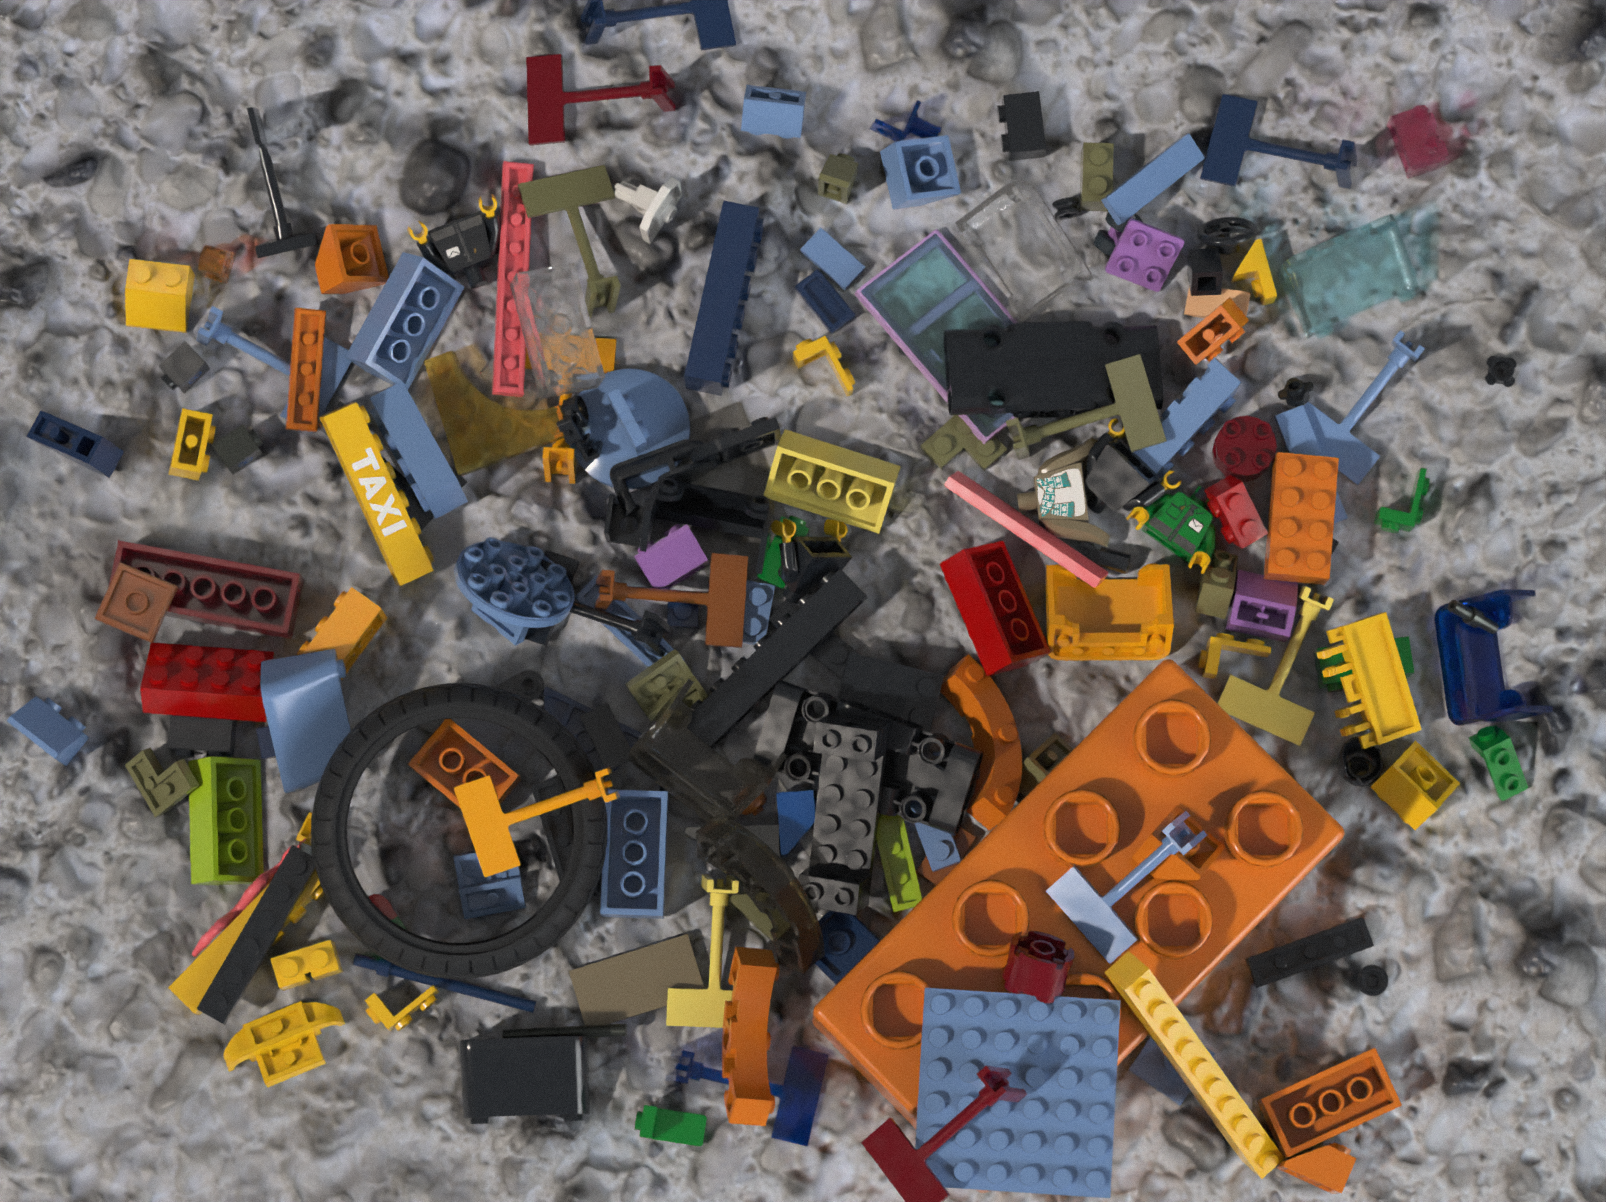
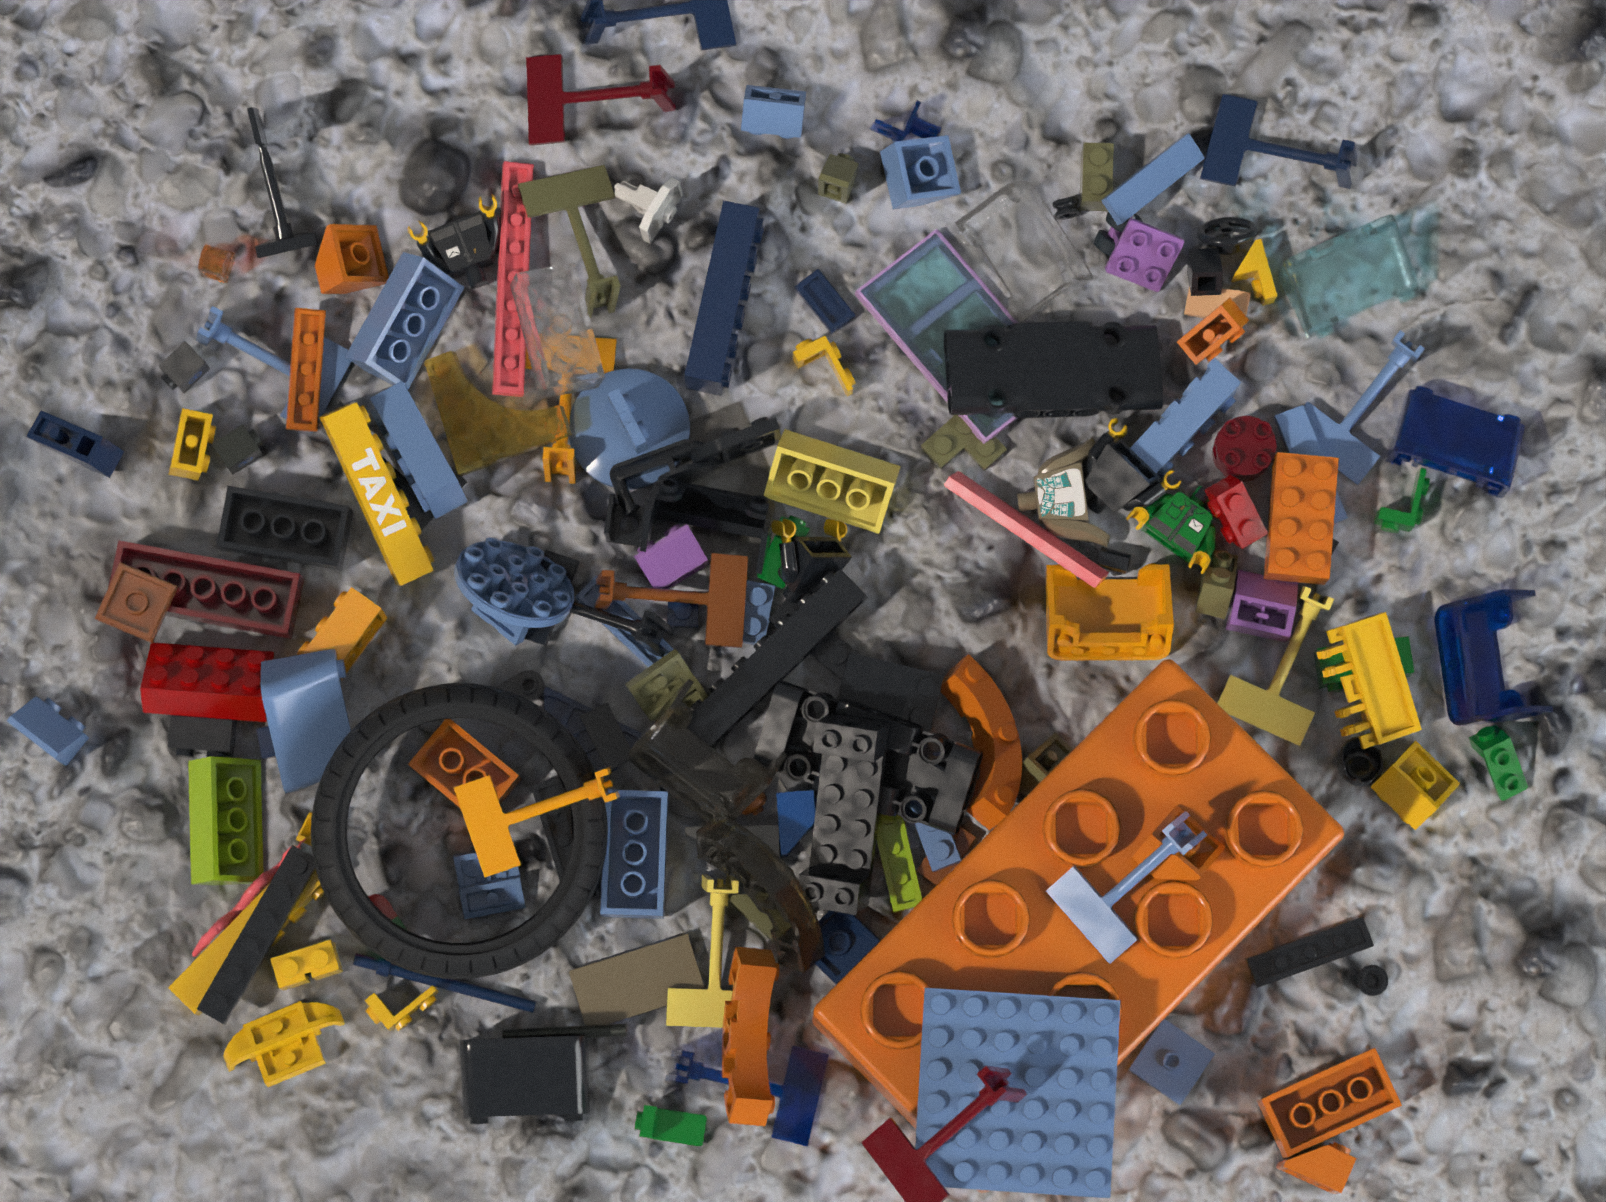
yellow slope [125,259,195,333] -> none
olive plate [125,747,199,818] -> none
black piece [557,395,603,462] -> none
medium blue tile [800,228,865,291] -> none
red brick [940,541,1051,676] -> none
black brick [997,91,1046,161] -> none
dark red brick [1002,931,1074,1003] -> none
olive piece [1006,354,1167,460] -> none
yellow brick [1104,951,1285,1179] -> none
yellow bracket [1198,633,1271,679] -> none
black plate [1278,378,1314,407] -> none
clear pink brick [1387,105,1448,179] -> none
pearl dark grey bar [1448,600,1499,634] -> none
black plate [1485,356,1517,387] -> none
none -> black brick [216,486,353,571]
none -> clear blue windscreen [1385,386,1525,499]

